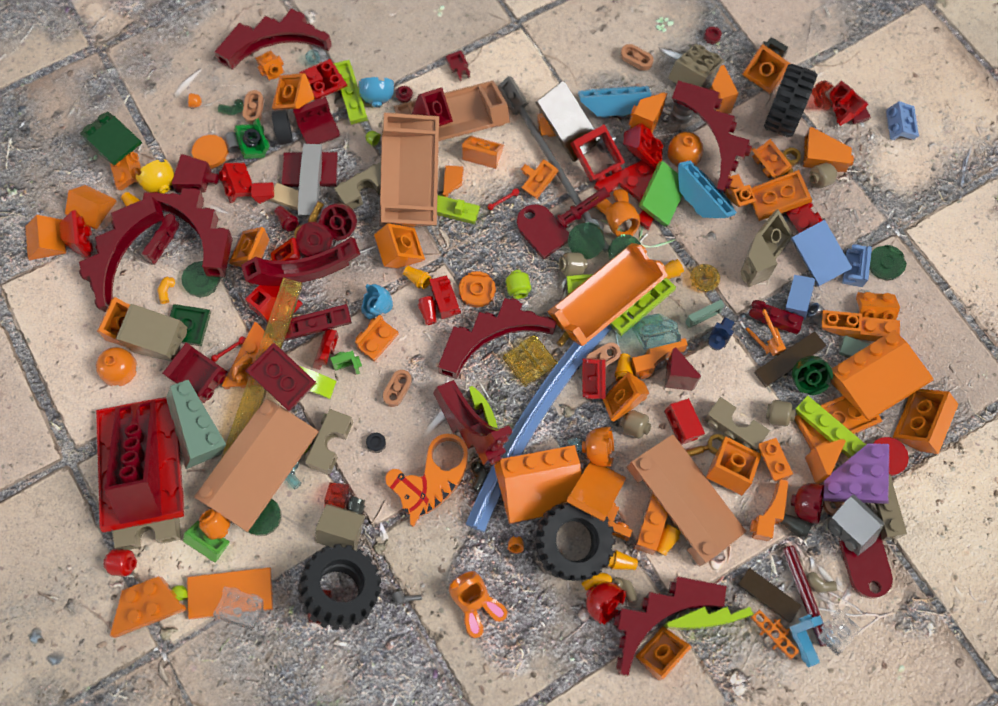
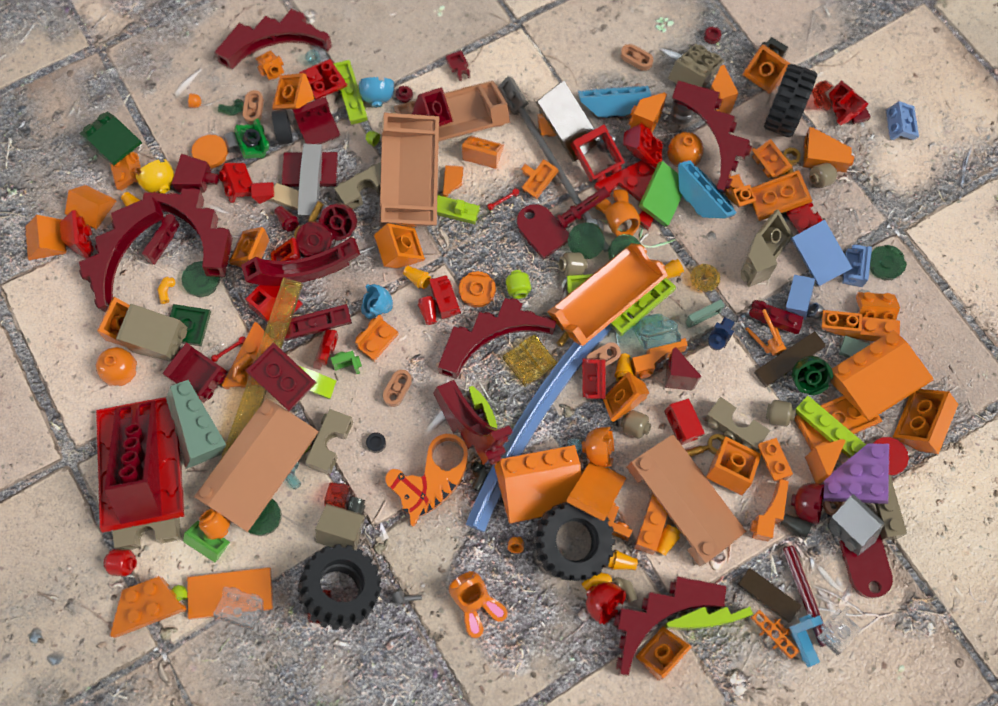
dark tan arm [807,572,837,593] -> none

